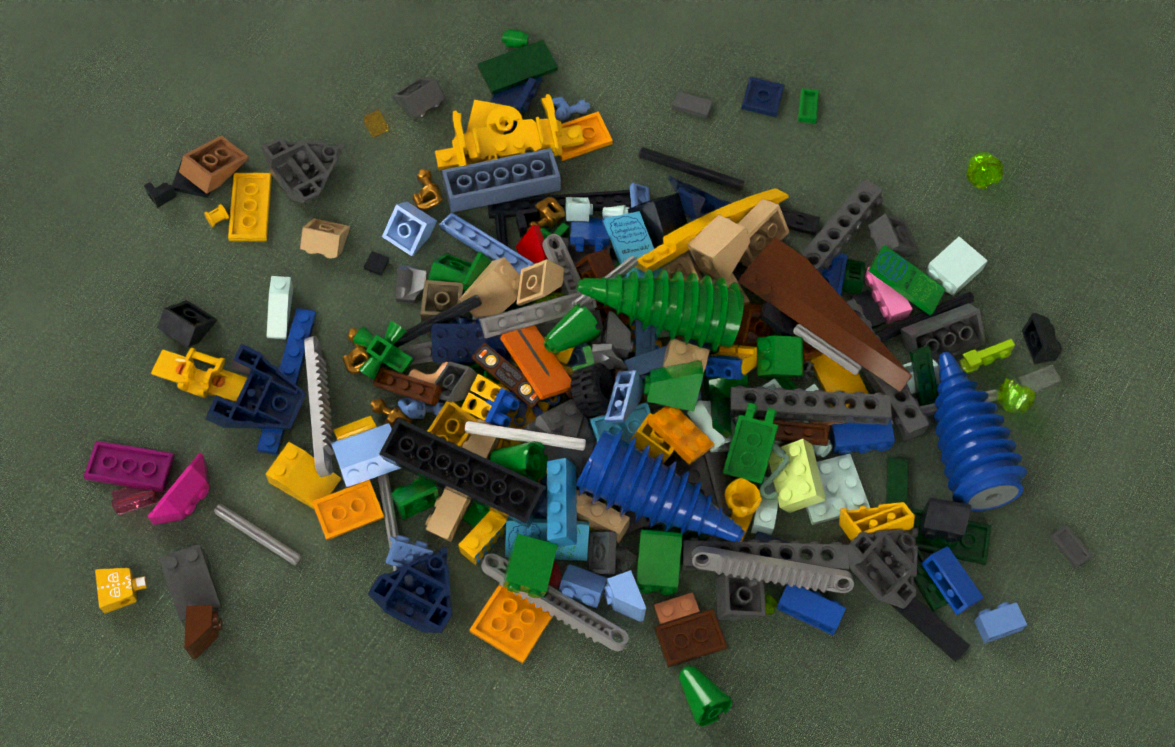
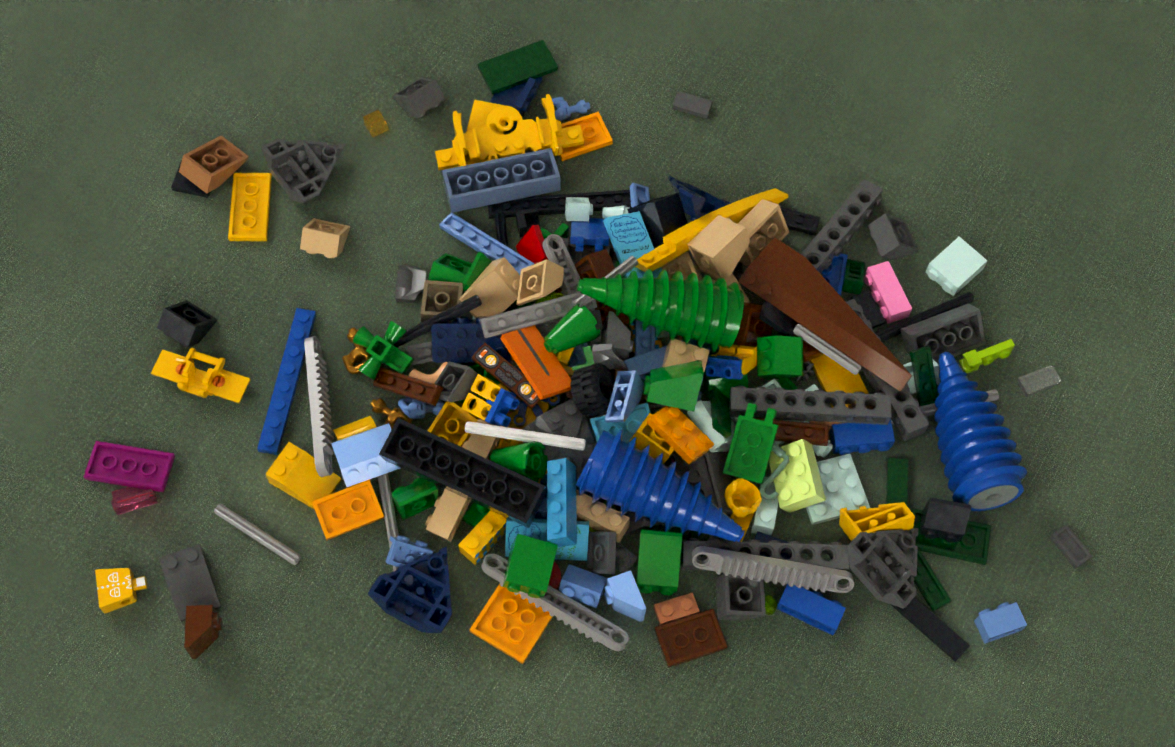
black panel [144,182,177,208] -> none
dark pink wedge [148,452,209,525] -> none
yellow bush [204,204,229,228] -> none
dark blue wedge [205,344,306,429] -> none
light aqua slope [267,276,294,339] -> none
black tile [364,251,390,276] -> none
light blue slope [382,202,437,256] -> none
pearl gold piece [412,169,443,211] -> none
green brick [502,29,528,49] -> none
pearl gold piece [527,197,566,232] -> none
black axle [639,147,744,191] -> none
green cone [679,666,733,727] -> none
dark blue tile [741,77,785,117] -> none
green tile [798,88,819,124] -> none
green tile [868,244,946,315] -> none
blue brick [921,546,984,615] -> none
clear neon green cone [966,152,1003,189] -> none
clear neon green cone [997,378,1037,414] -> none
black slope [1022,313,1062,364] -> none

